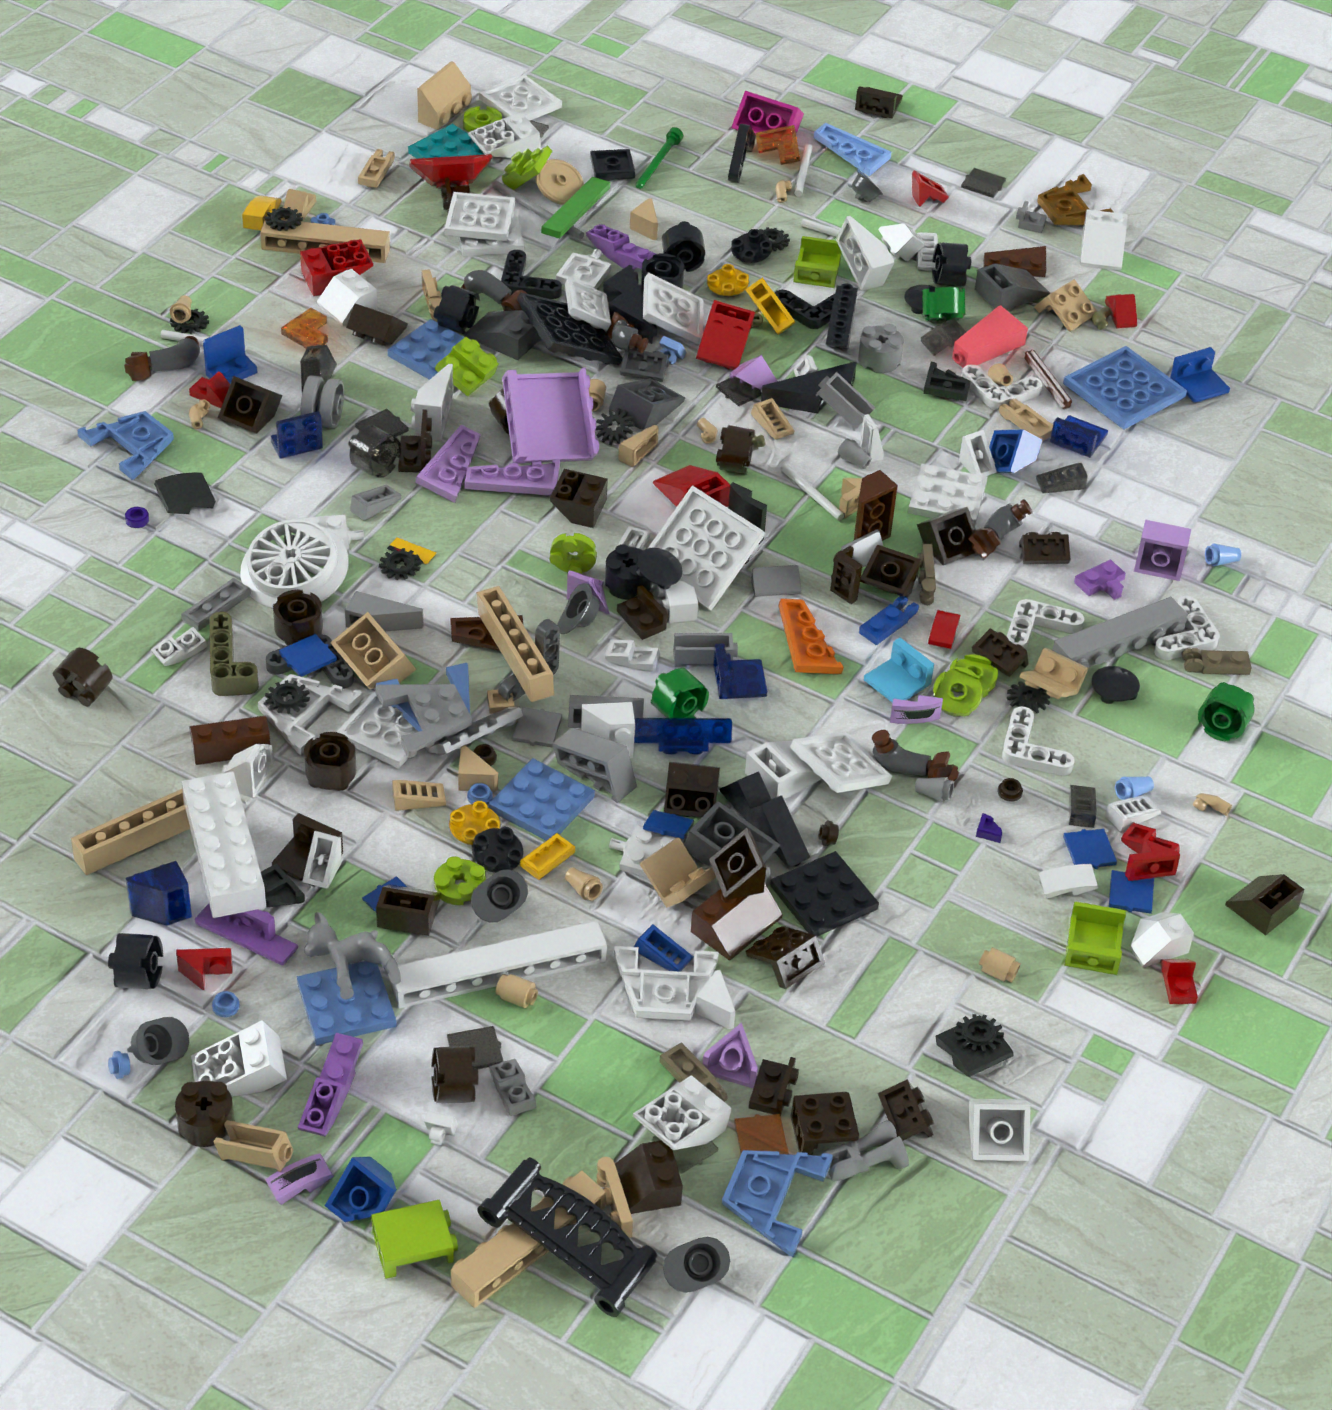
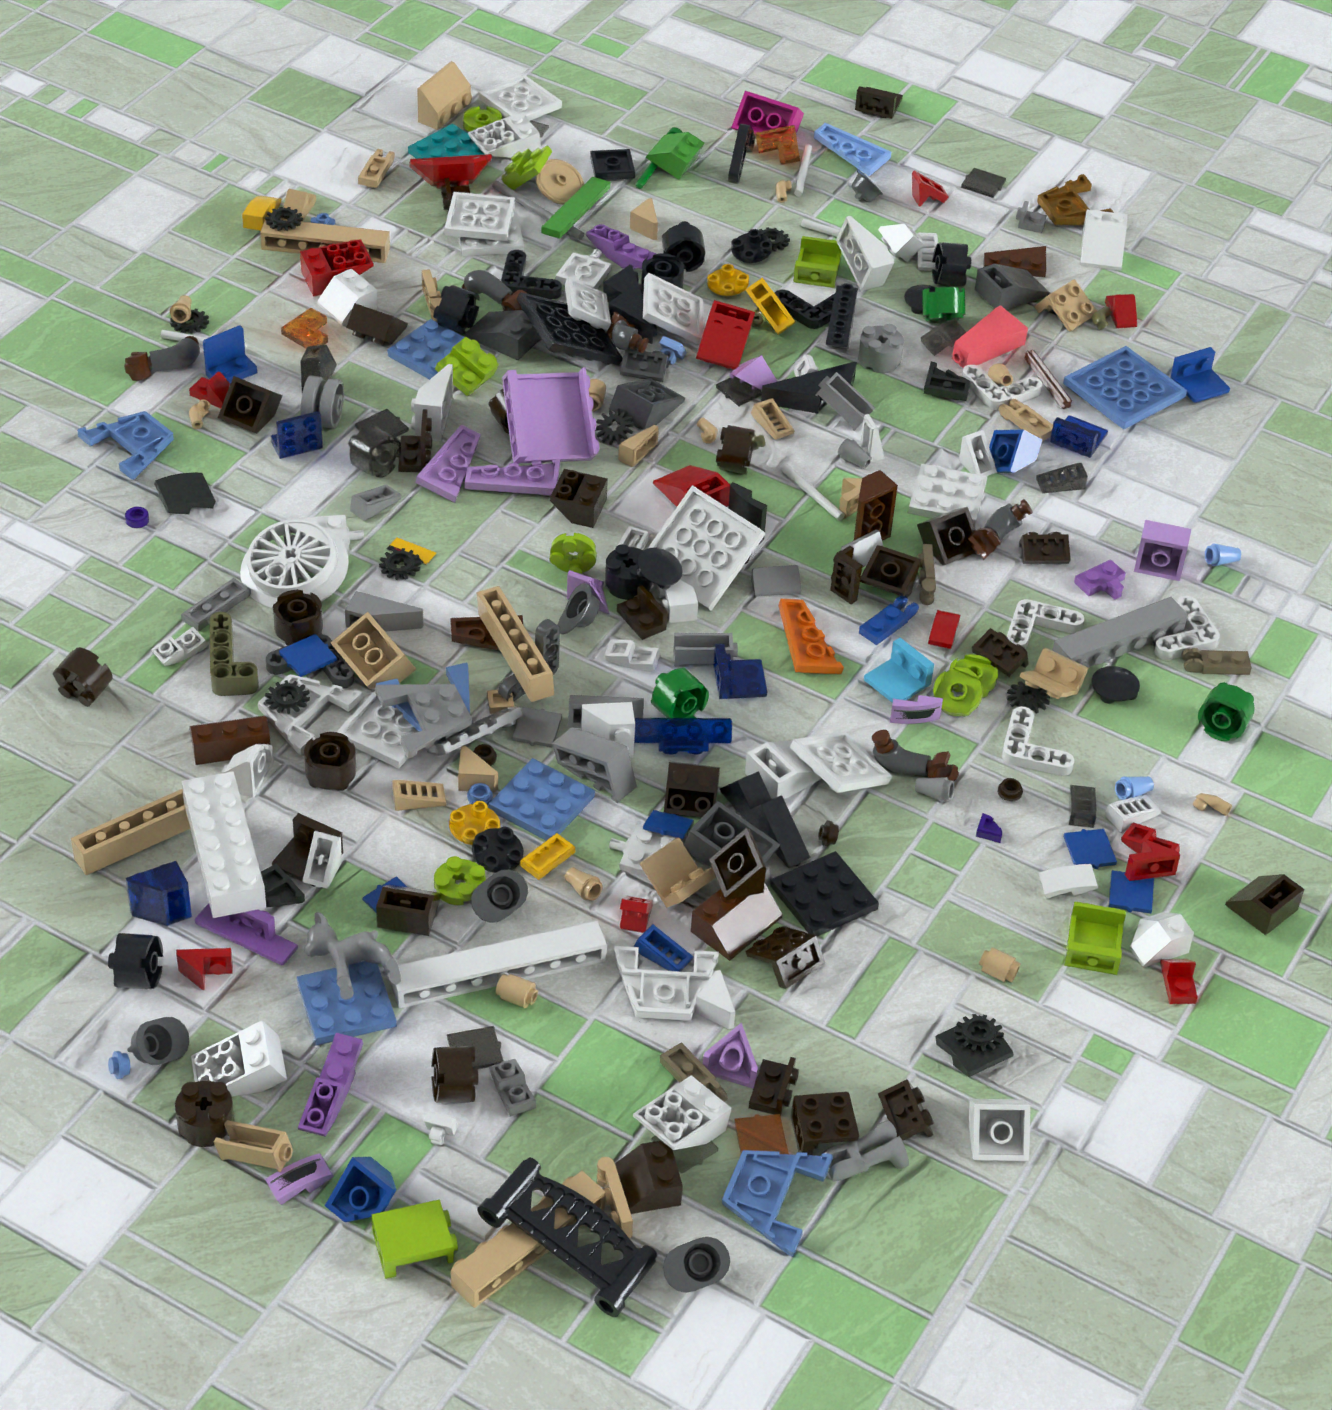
medium blue plate [212,991,240,1017] -> none
none -> red slope [620,896,653,933]
none -> bright green slope [646,132,704,180]

